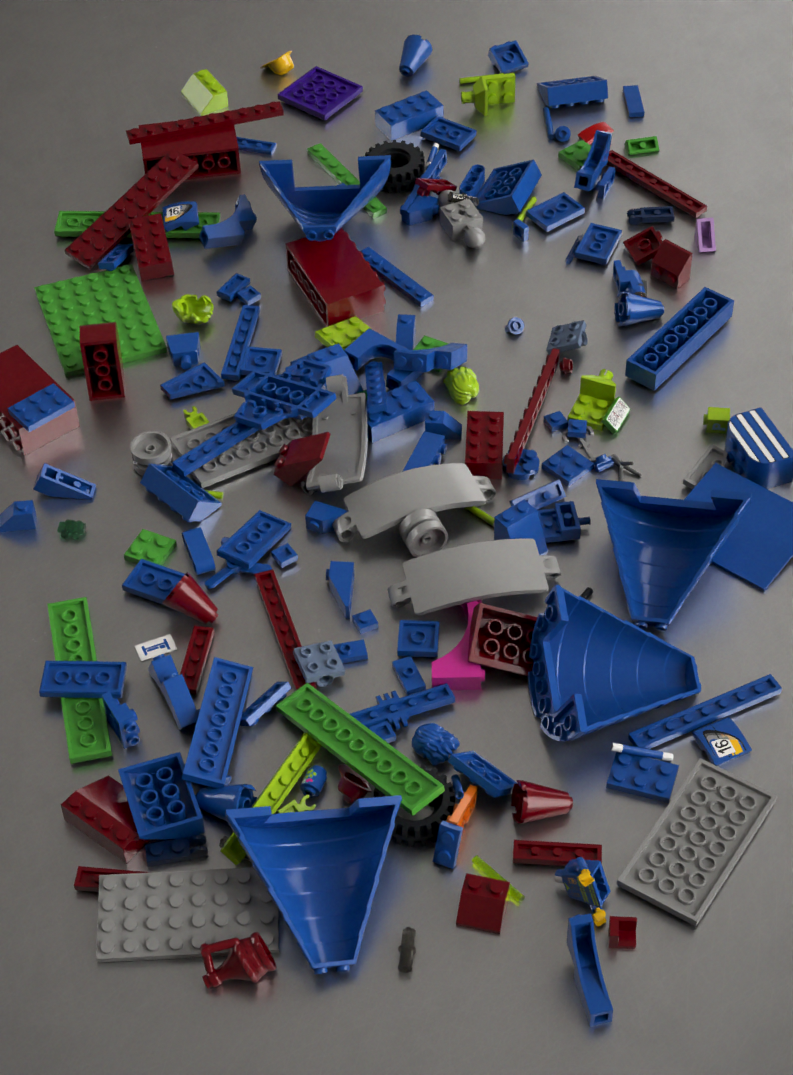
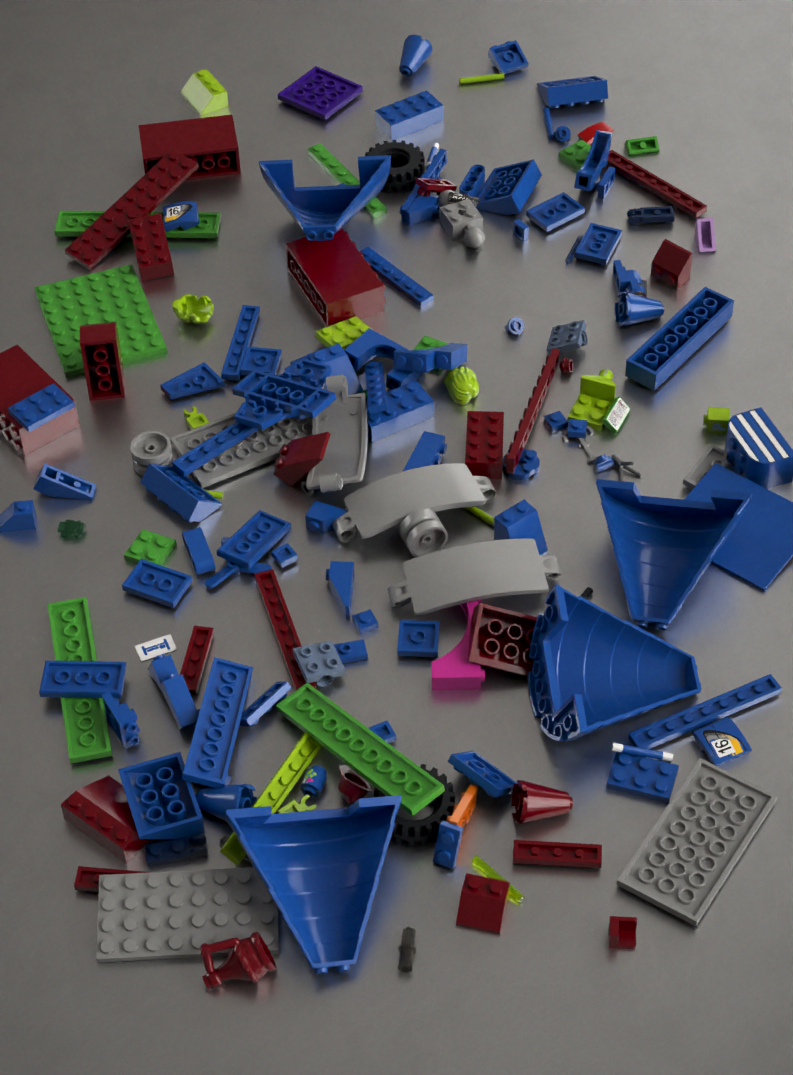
blue plate [98,244,134,271] -> none
dark red plate [126,101,284,145] -> none
dark red cone [162,572,219,625] -> none
blue torso [166,332,201,370] -> none
blue arch [199,194,257,249] -> none
blue plate [217,273,250,302] -> none
blue tile [237,137,277,155] -> none
blue plate [237,286,261,305] -> none
yellow piece [260,51,294,75] -> none
blue hinge [350,684,455,730] -> none
blue plate [392,656,426,695] -> none
blue slope [396,314,416,350] -> none
blue hair [411,723,460,766] -> none
blue plate [420,116,477,151] -> none
blue slope [425,410,462,440] -> none
blue piece [451,774,464,799] -> none
lime plate [461,73,516,116] -> none
blue plate [509,479,566,510] -> none
lime bar [512,197,537,228] -> none
blue plate [537,501,591,543] -> none
blue plate [541,445,594,487] -> none
blue torso [554,857,611,927] -> none
blue arch [566,913,613,1027] -> none
blue tile [622,85,645,117] -> none
dark red plate [623,226,663,266] -> none

